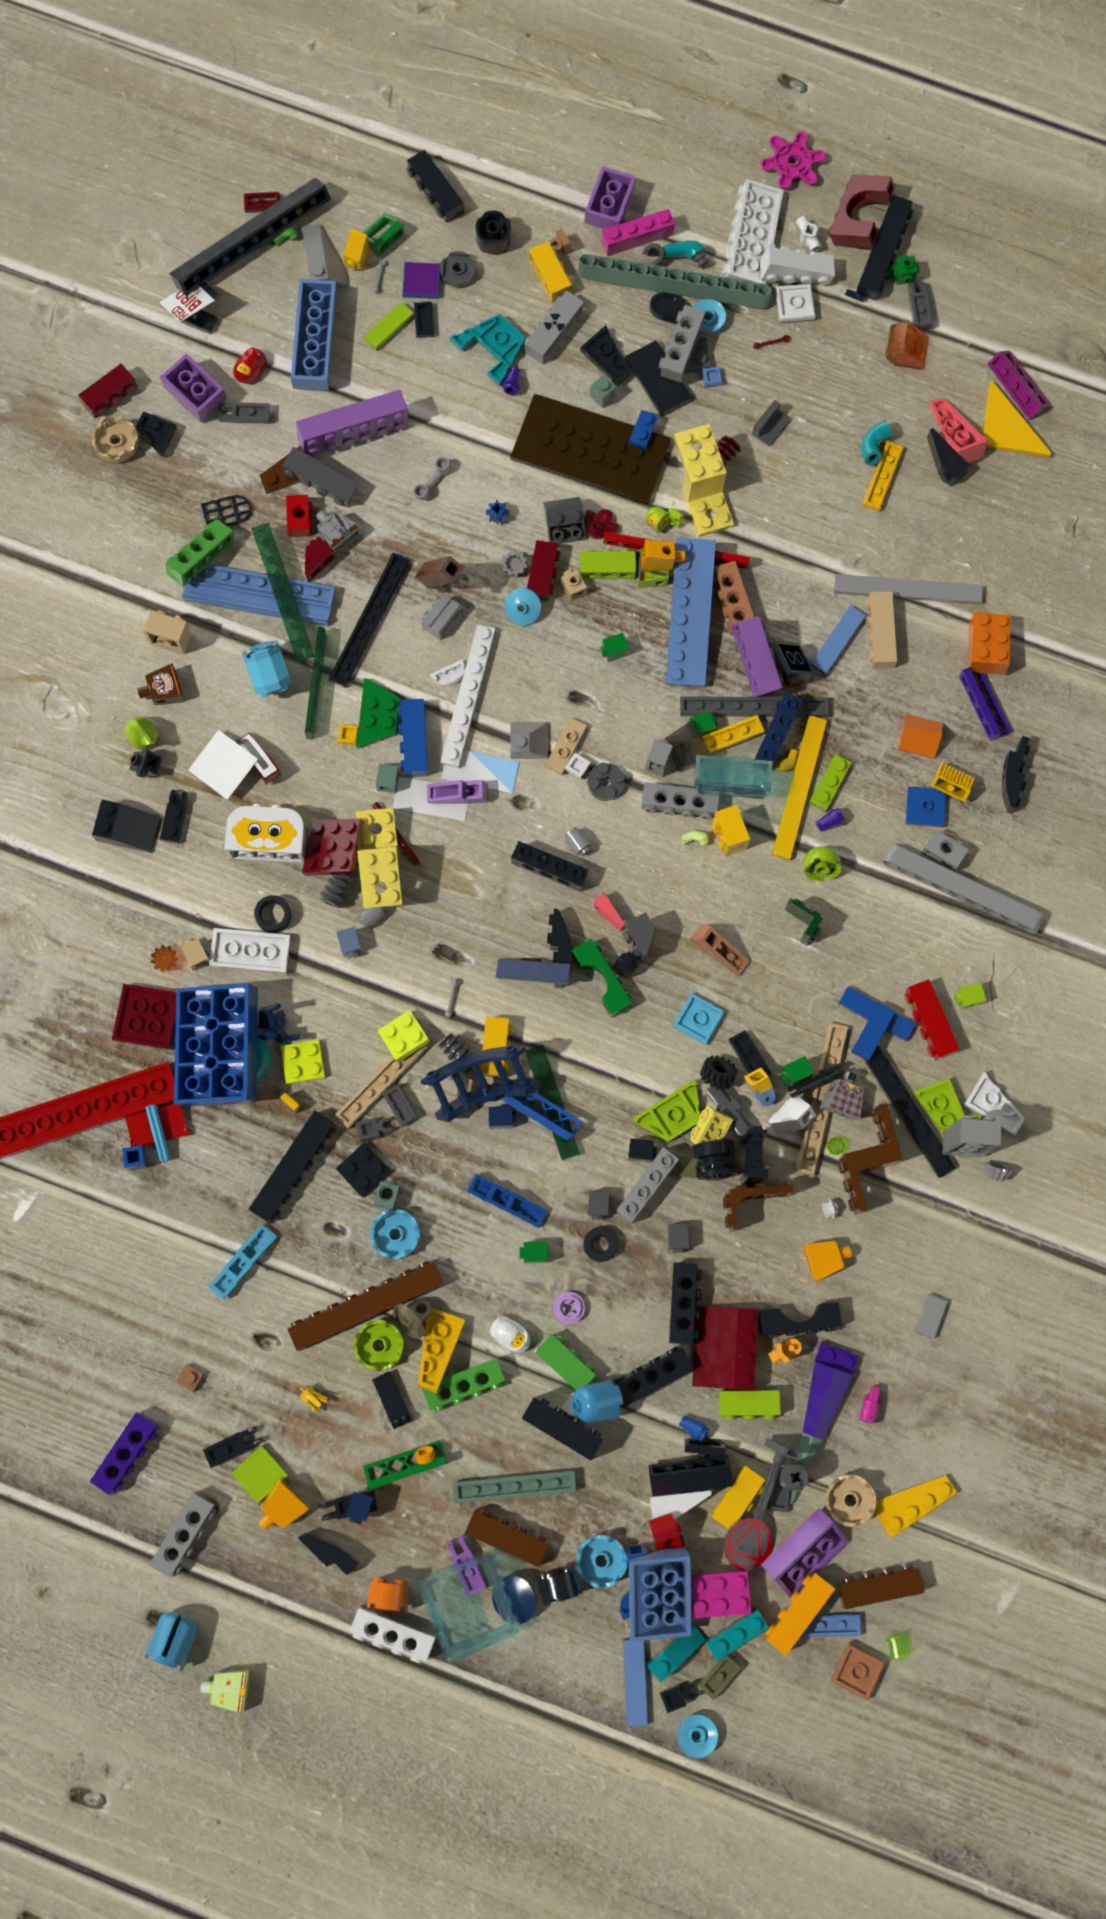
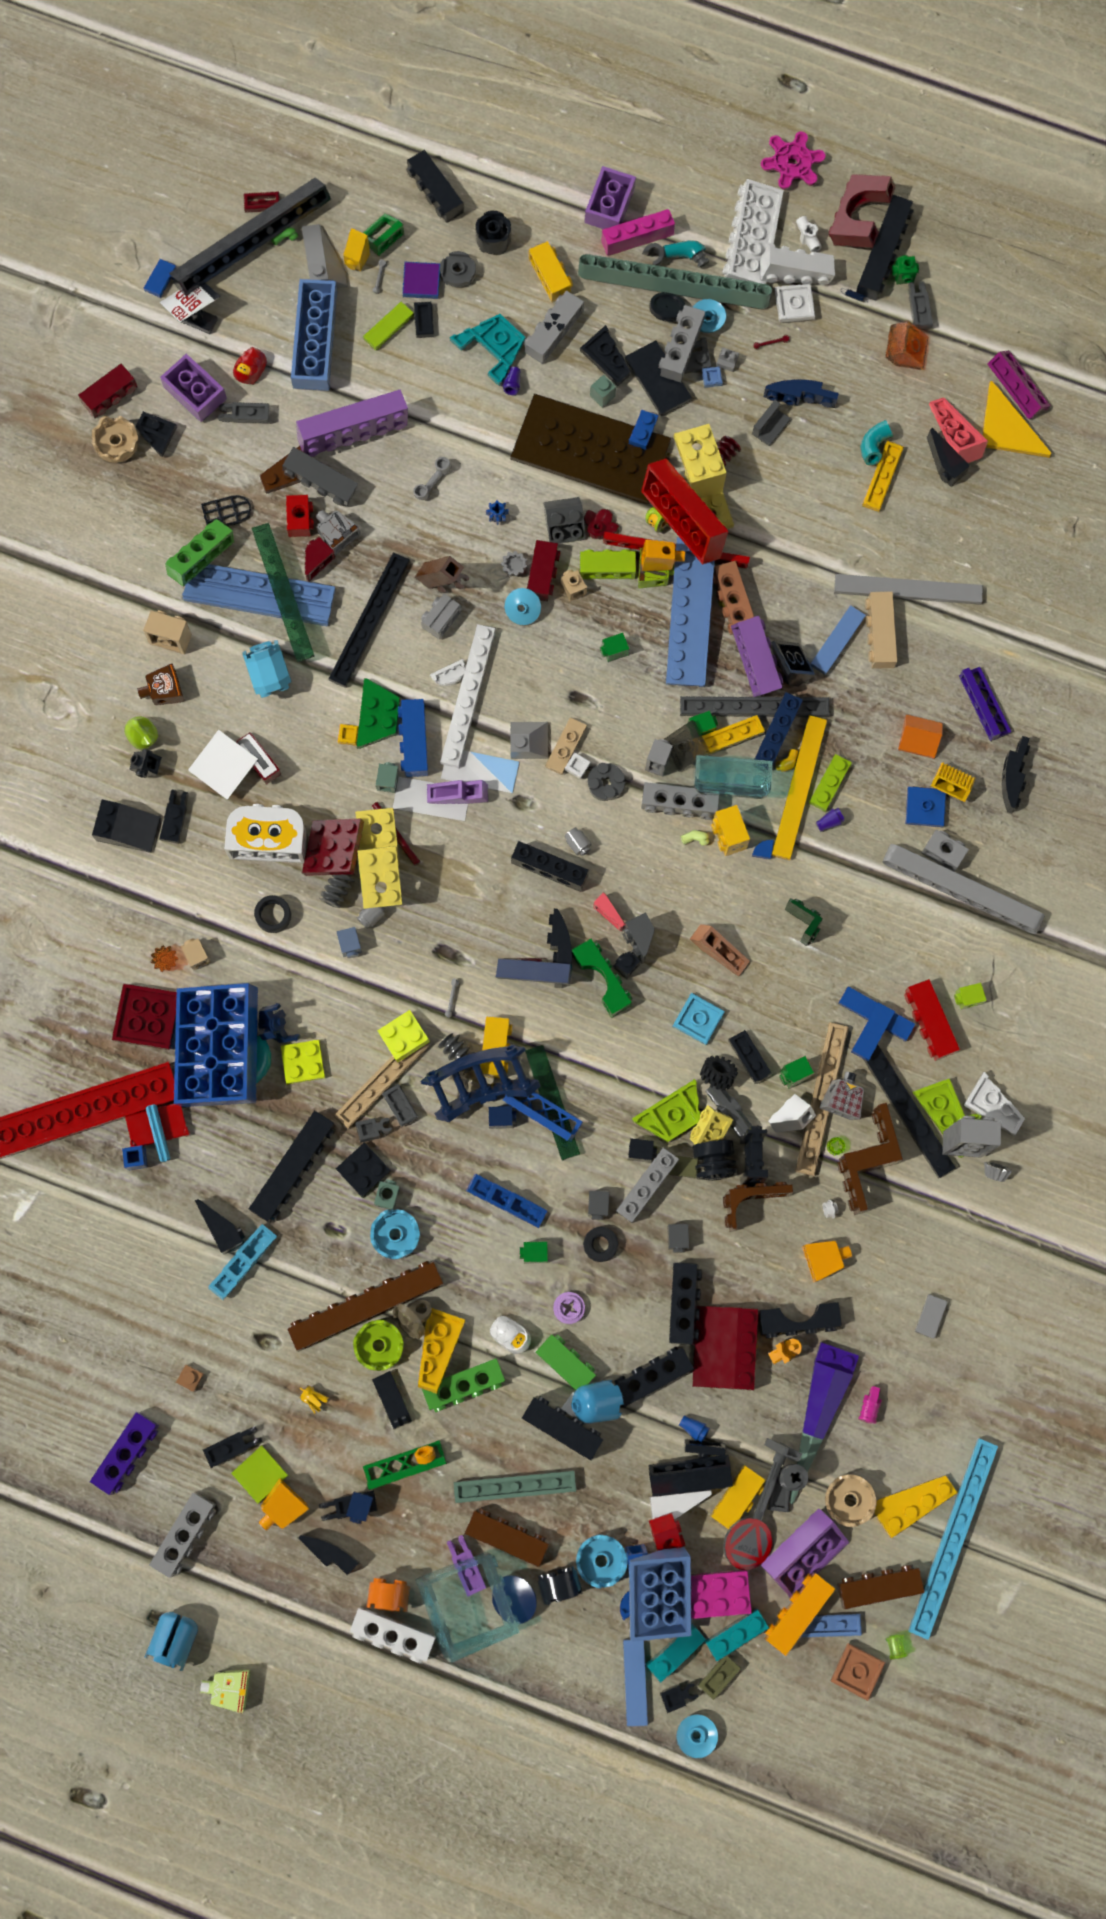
white plate [209,928,291,974] -> none
yellow tile [280,1093,301,1113] -> none
clear green tile [305,627,327,739] -> none
medium nougat tile [550,229,572,255] -> none
lime brick [718,1390,780,1420] -> none
yellow leg [744,1068,776,1106] -> none
black pin [787,1063,844,1098] -> none
lime cylinder [803,846,841,882] -> none
orange brick [968,612,1011,675] -> none
none -> blue tile [144,259,176,298]
none -> black slope [195,1199,245,1254]
none -> red brick [641,459,729,565]
none -> light grey tile [716,347,739,372]
none -> blue tile [752,840,774,860]
none -> dark blue slope [763,379,839,408]
none -> medium azure plate [908,1438,998,1640]

